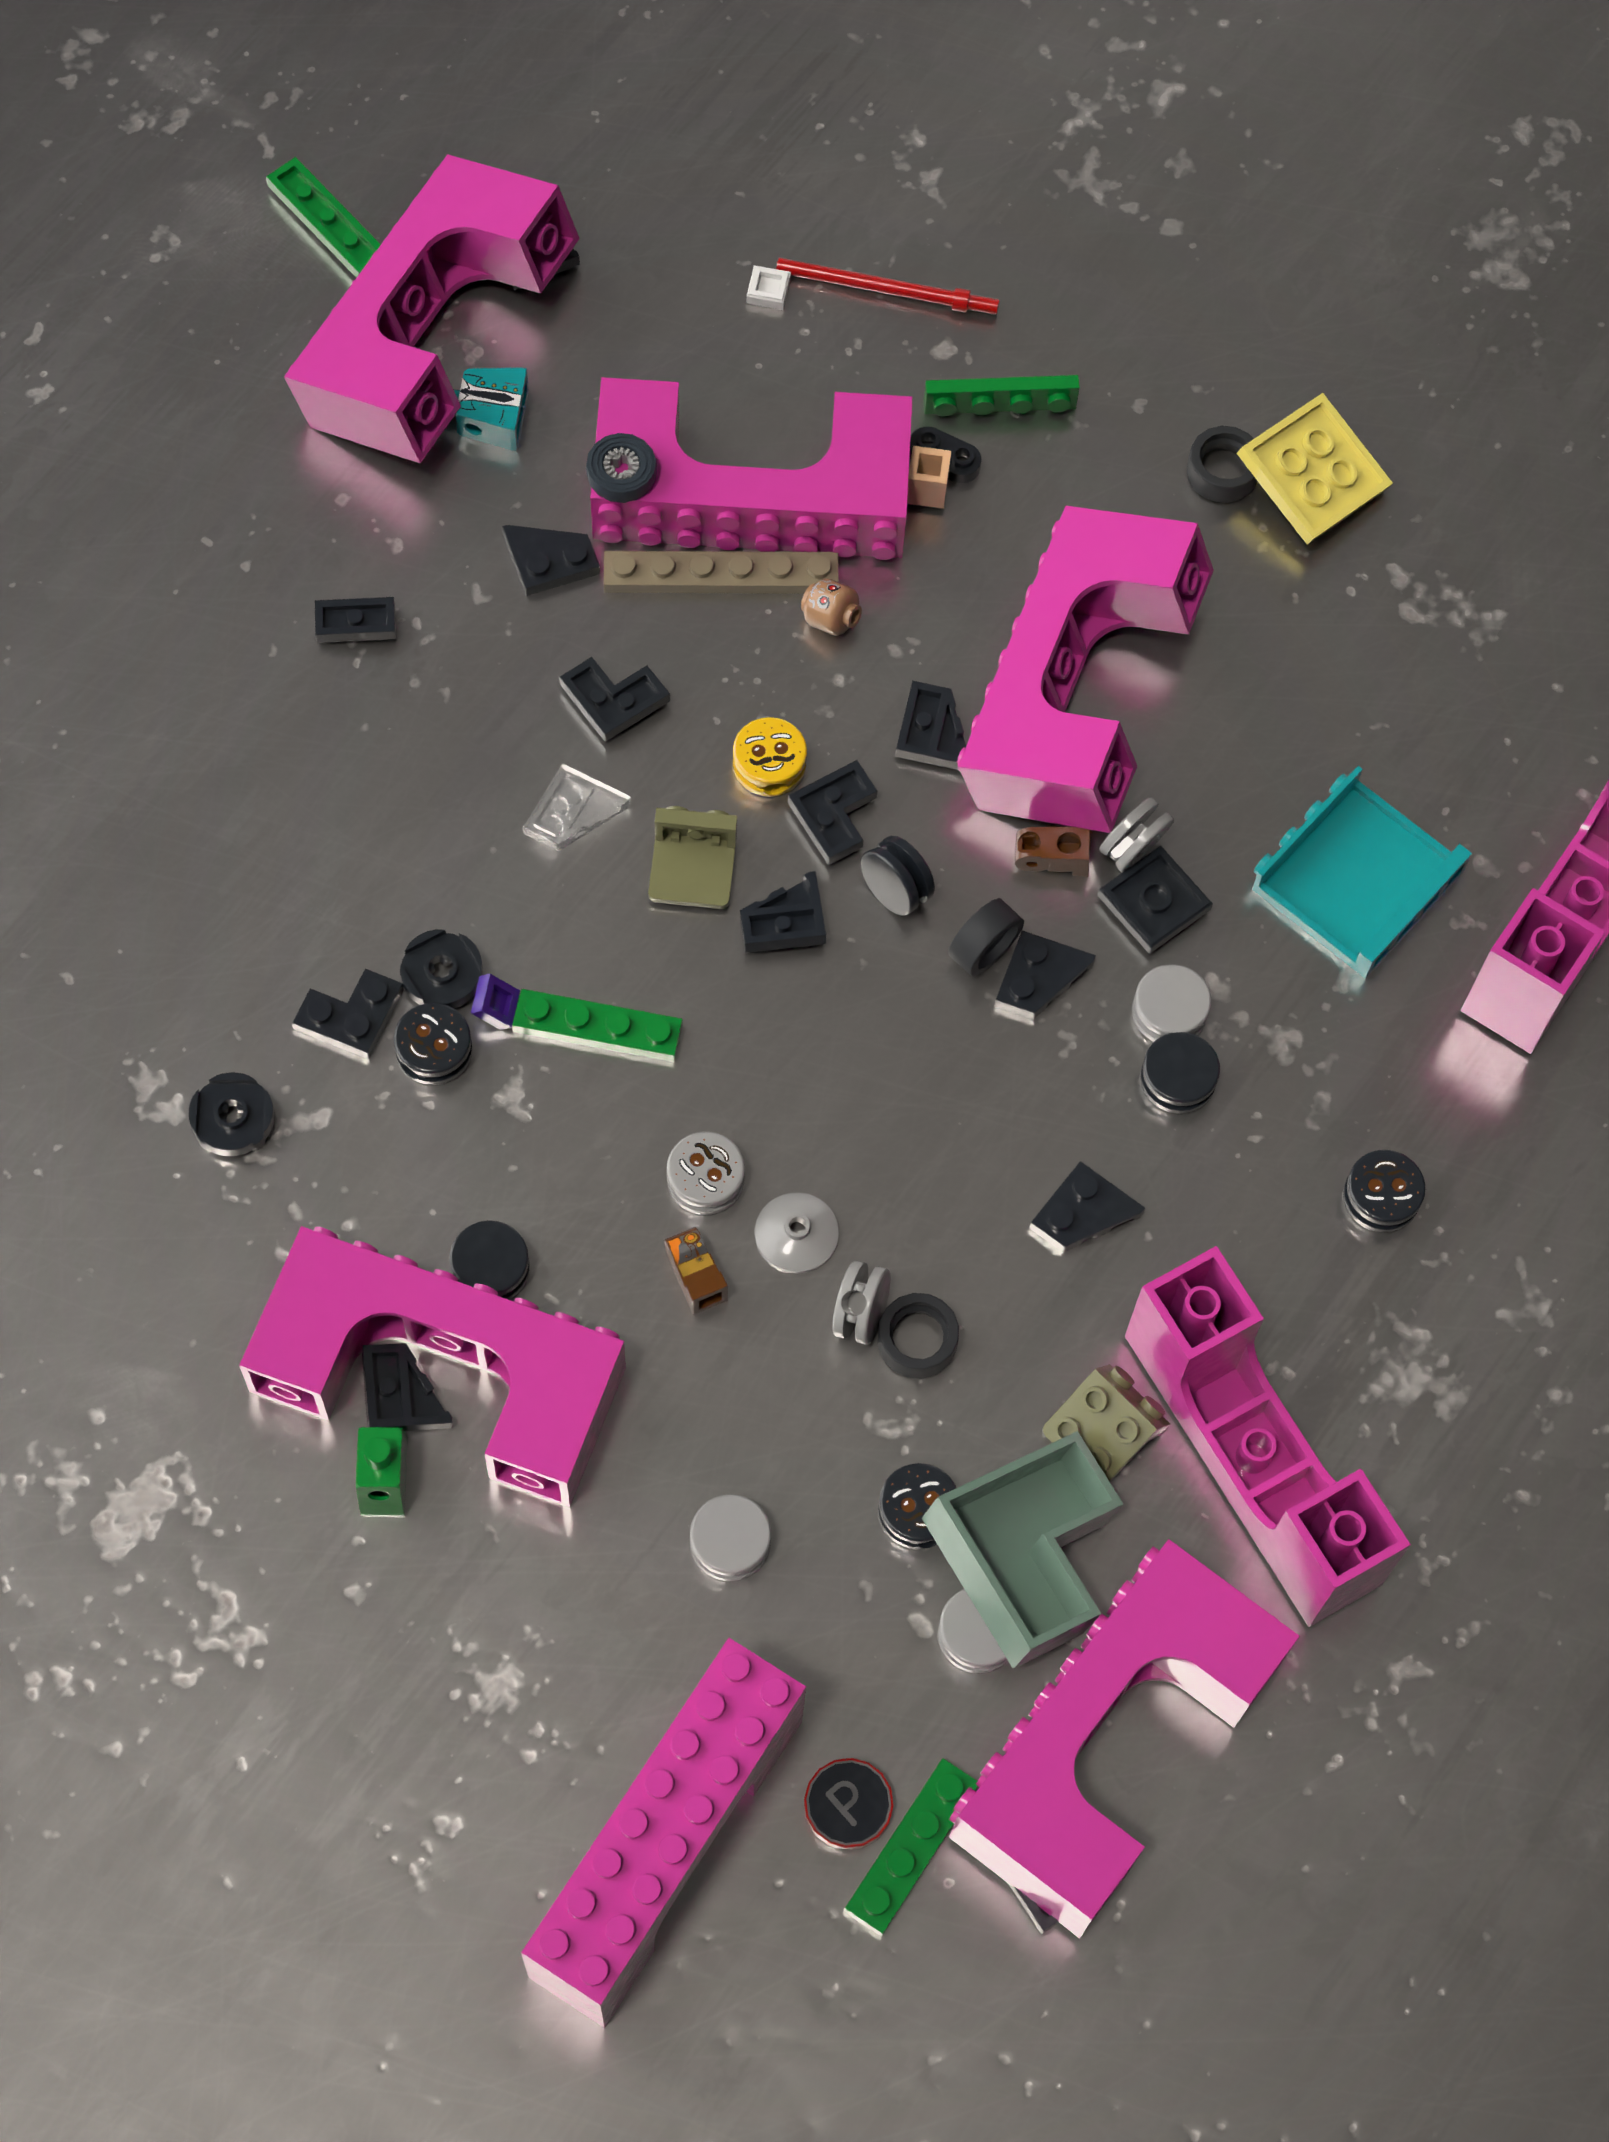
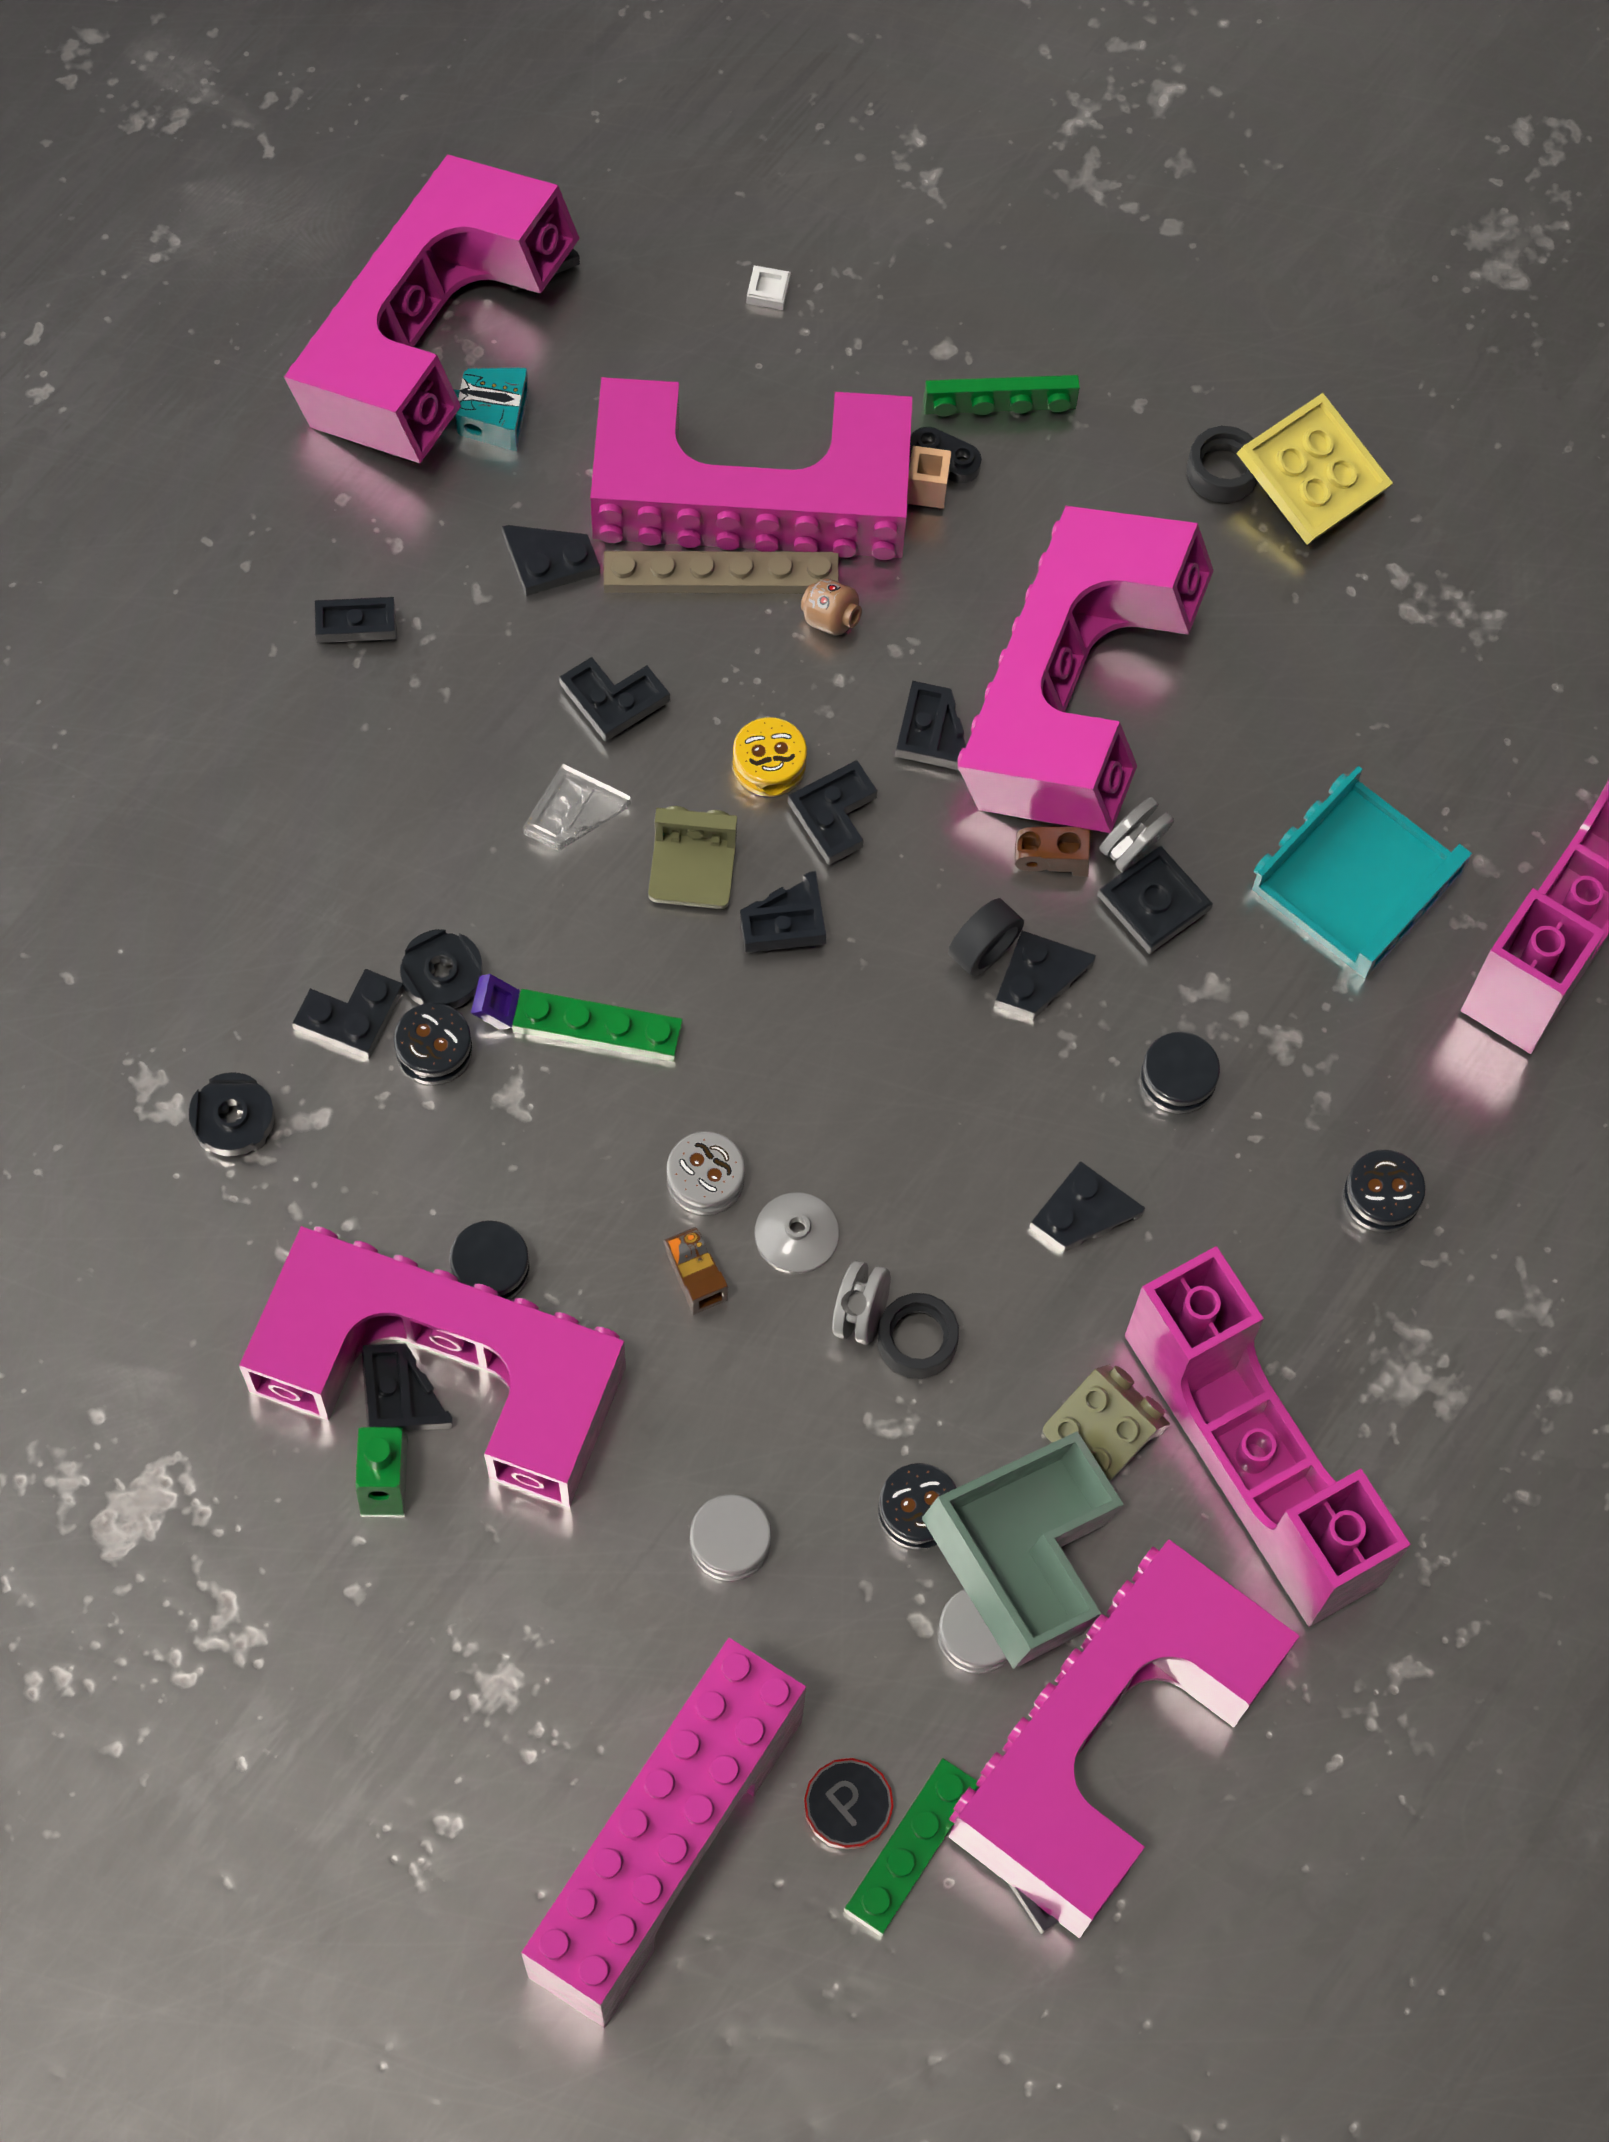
green plate [266,157,381,278] -> none
black bush [586,433,657,503] -> none
red bar [776,258,1000,315] -> none
black head [861,836,935,915] -> none
light grey head [1132,965,1211,1042] -> none

